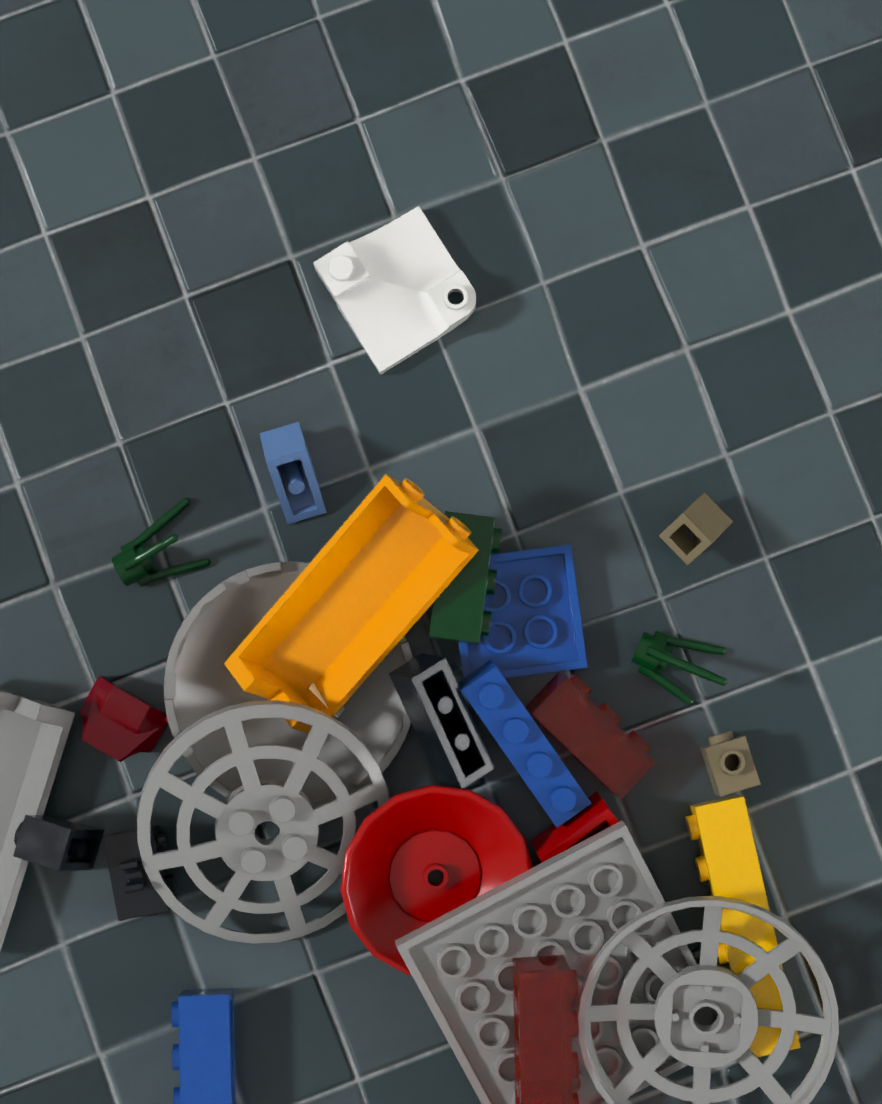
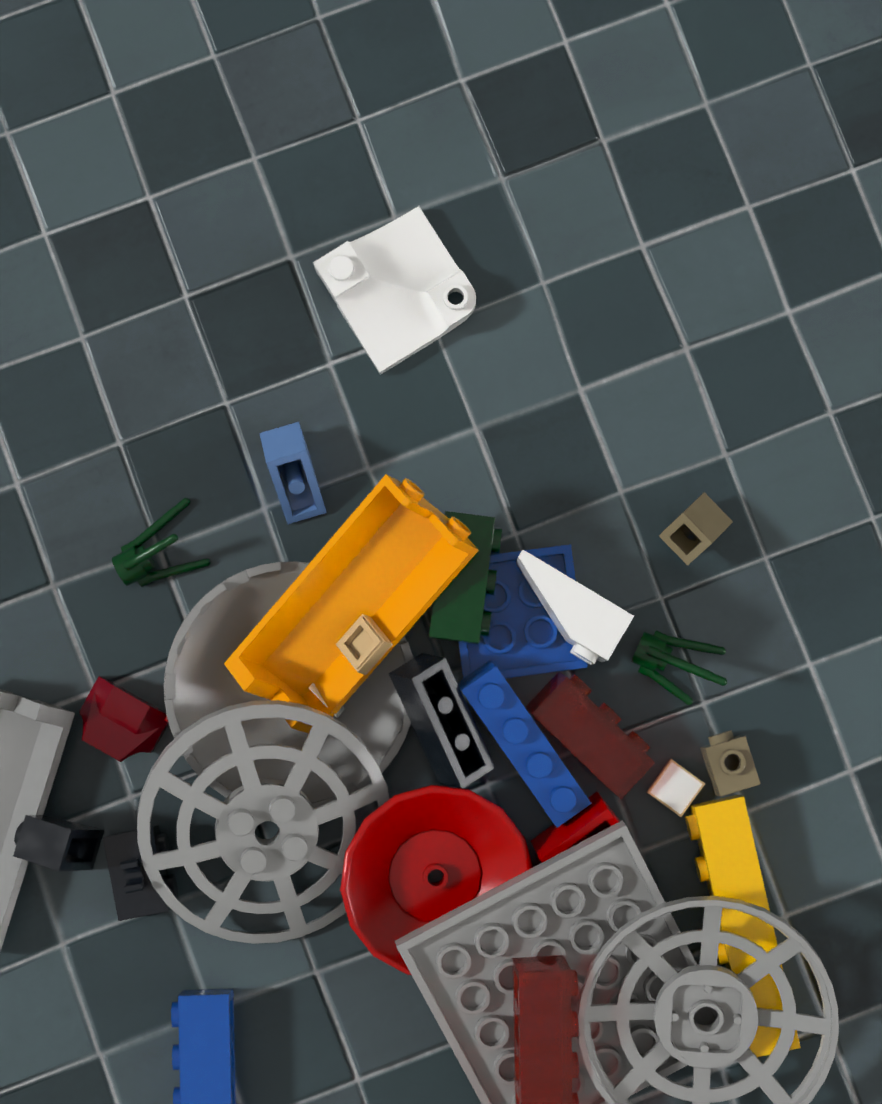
none -> tan tile [336,614,393,675]
none -> white slope [516,550,634,665]
none -> white tile [646,759,705,817]

